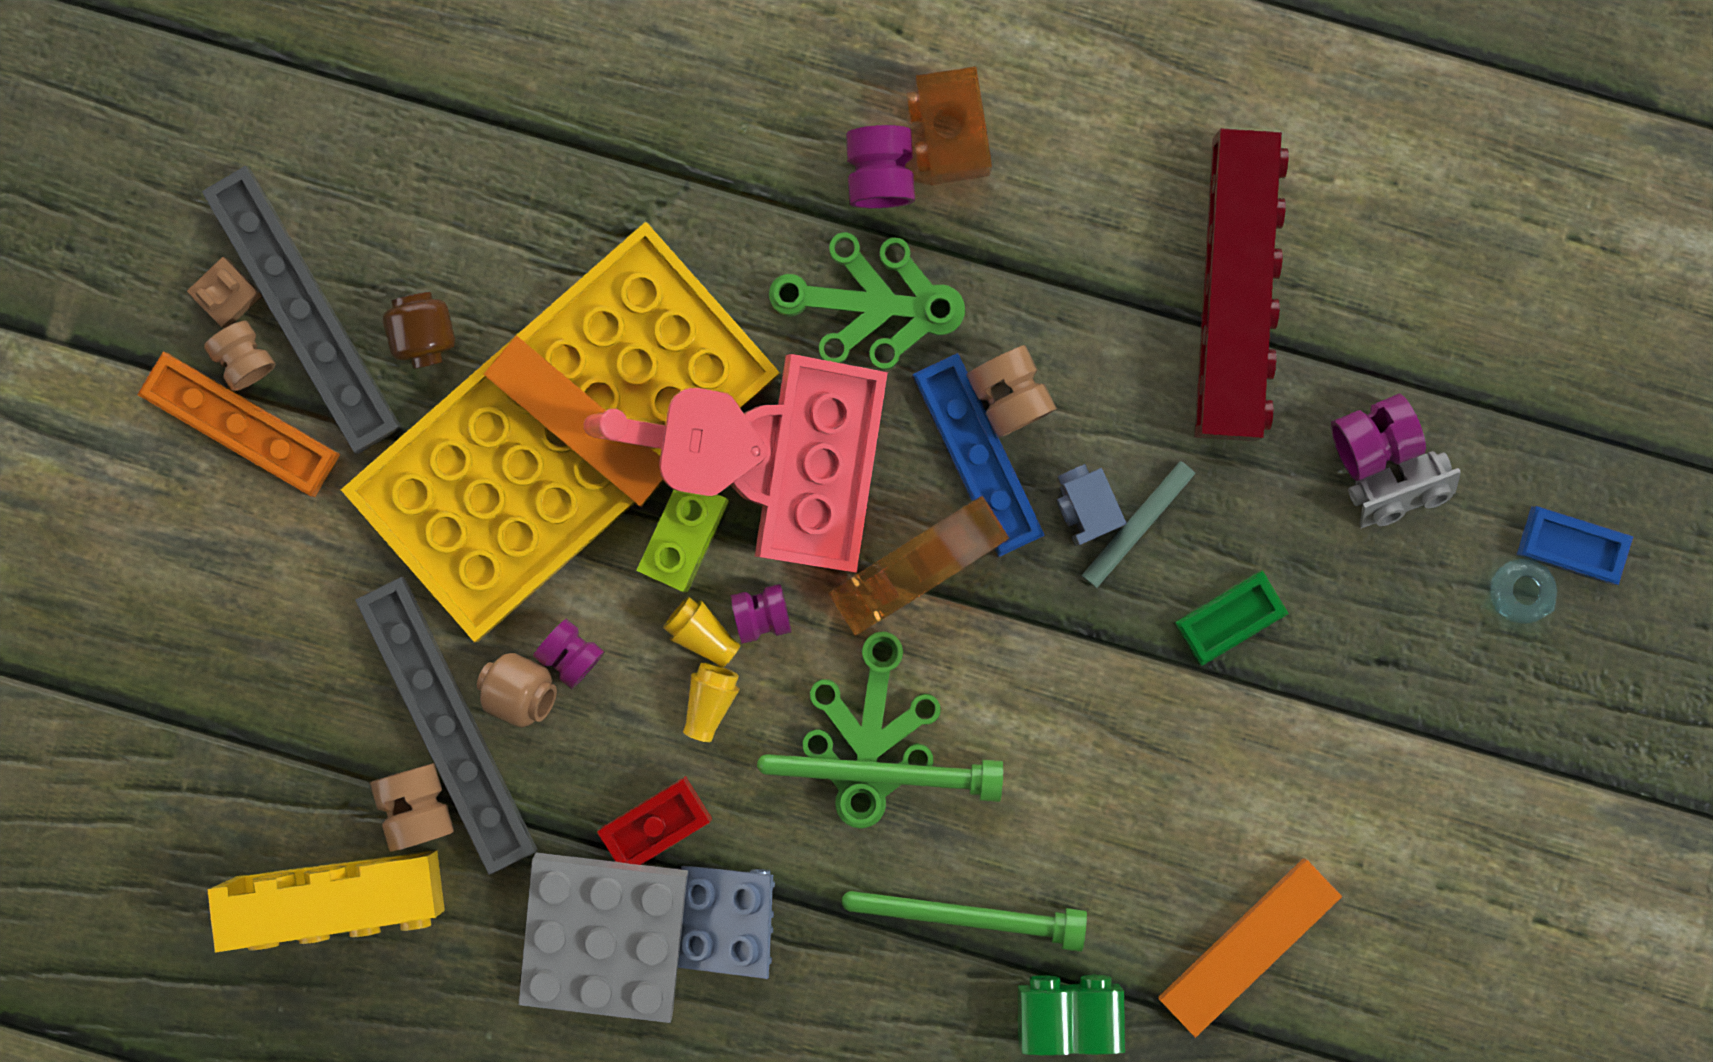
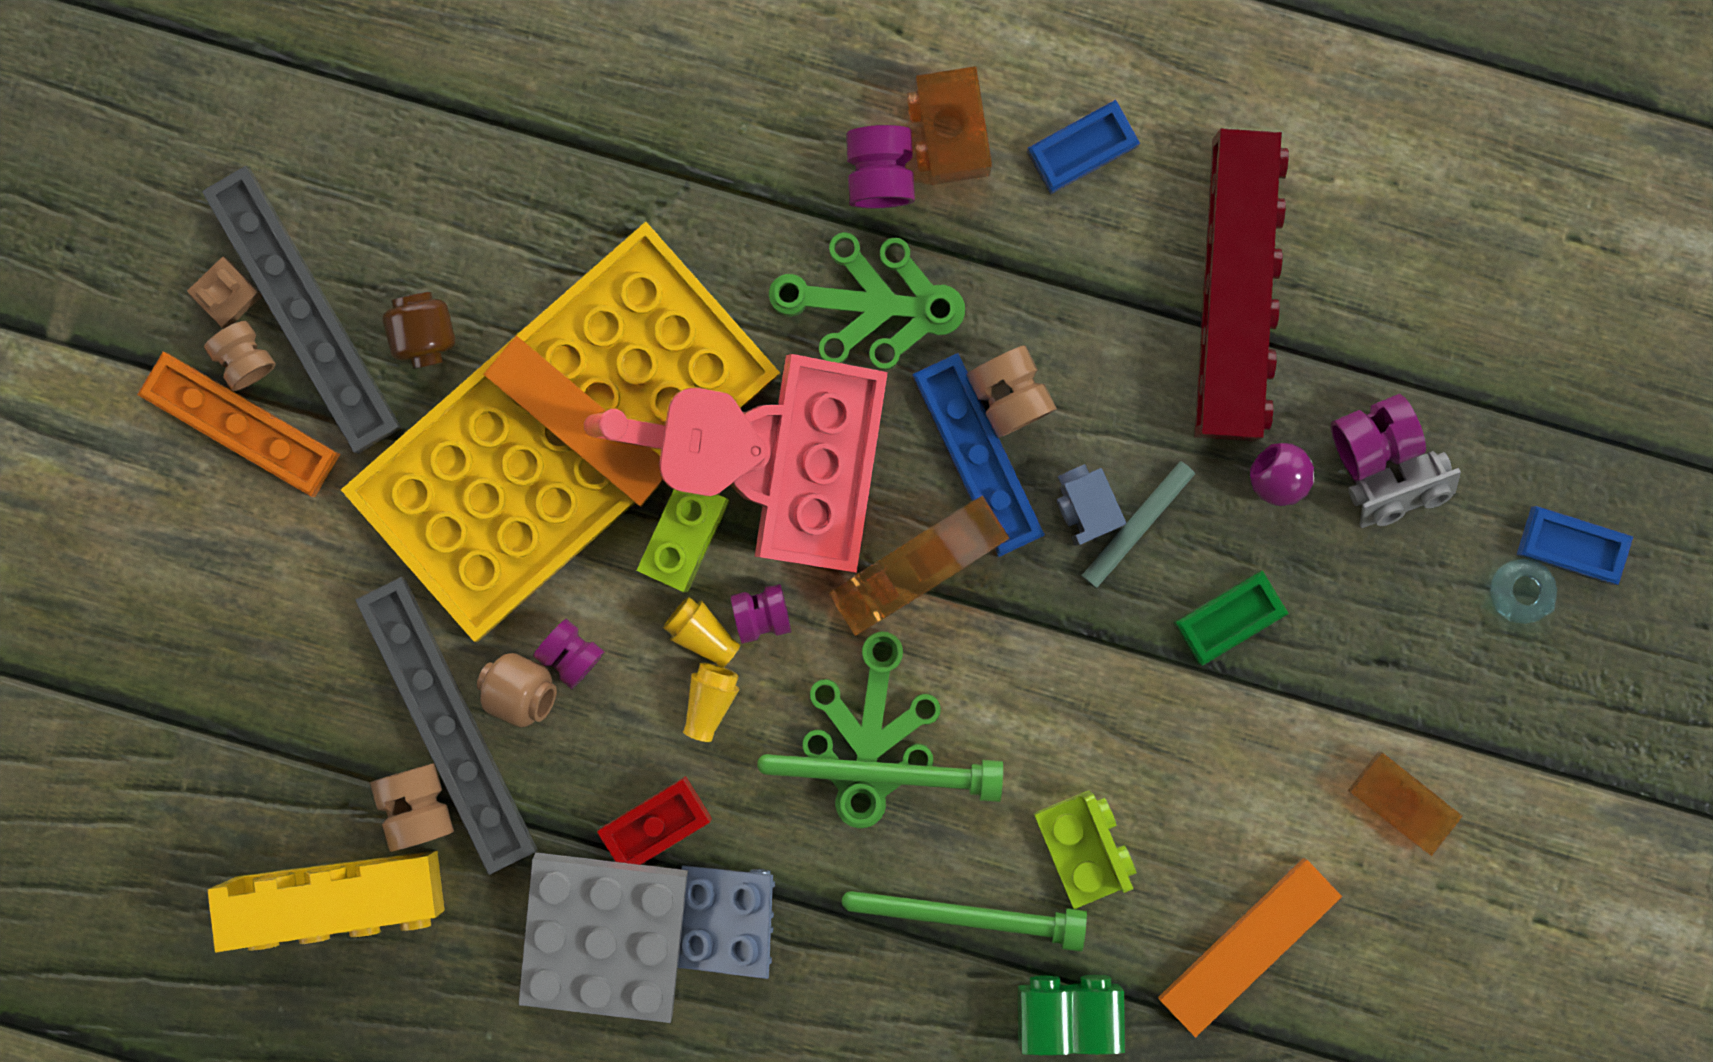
none -> blue tile [1027,100,1140,195]
none -> lime bracket [1033,790,1137,909]
none -> magenta piece [1250,443,1314,506]
none -> clear orange plate [1348,751,1463,856]

